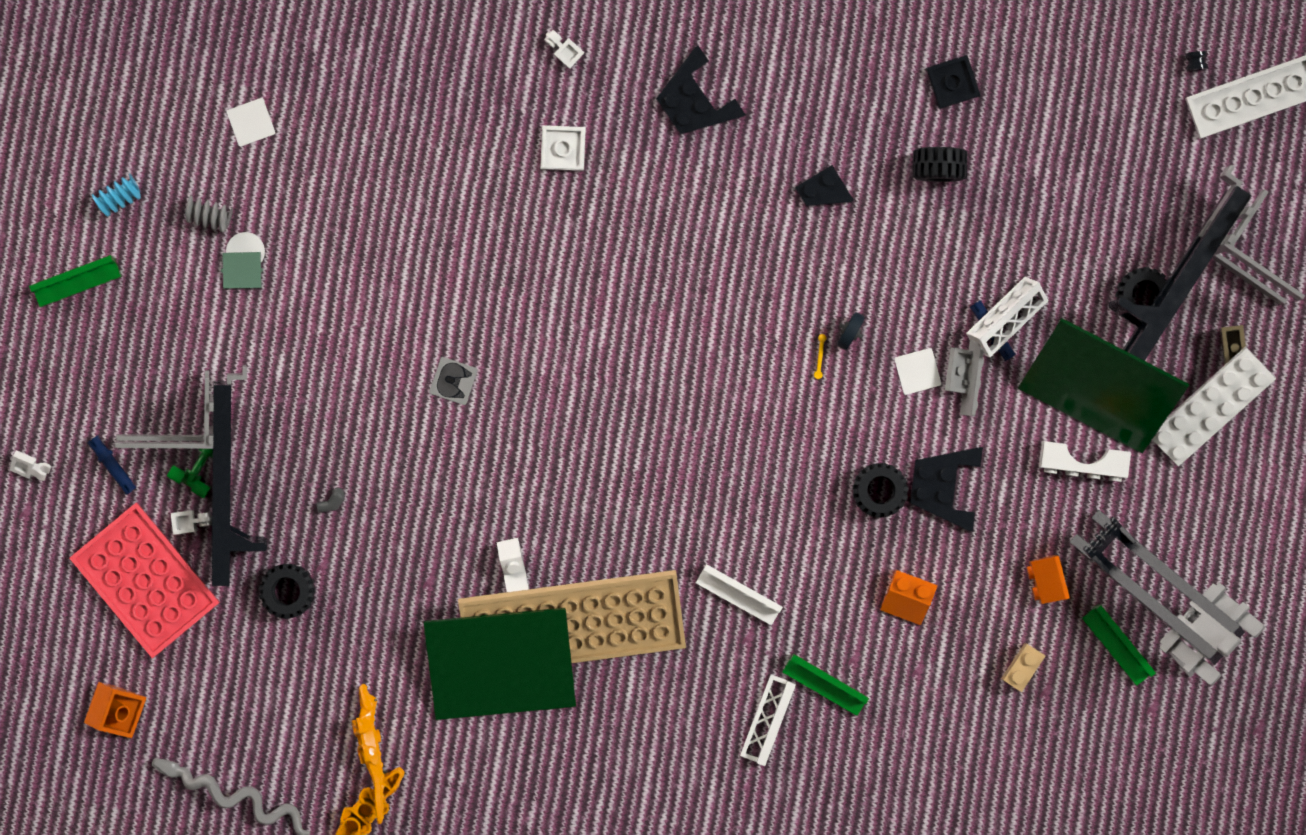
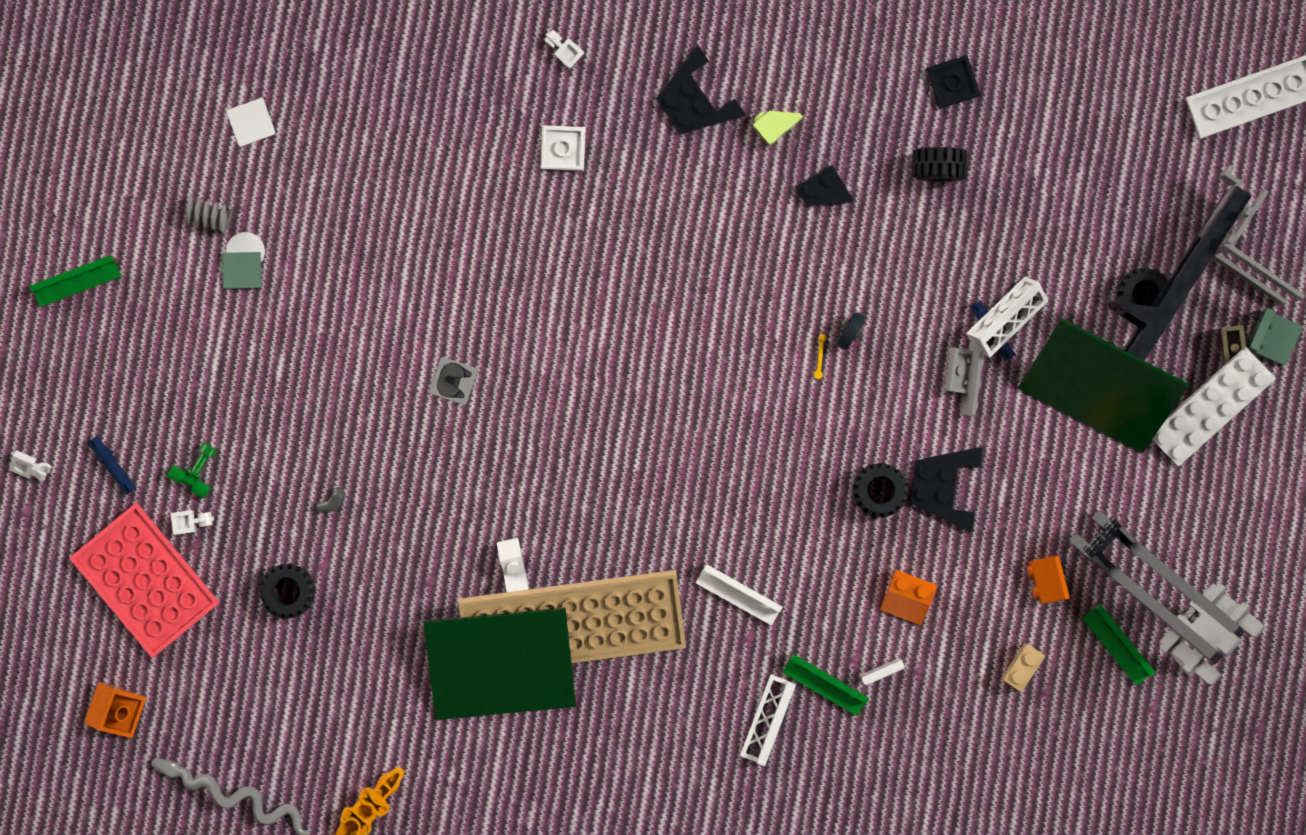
medium azure piece [92,173,141,217] -> none
black piece [114,365,268,586] -> none
light orange animal [352,684,385,824] -> none
white sticker [895,348,941,395] -> none
white arch [1039,441,1131,482] -> none
black wheel [1185,51,1209,71] -> none
none -> yellowish green slope [752,111,803,146]
none -> white tile [859,658,905,685]
none -> sand green bracket [1246,308,1303,365]

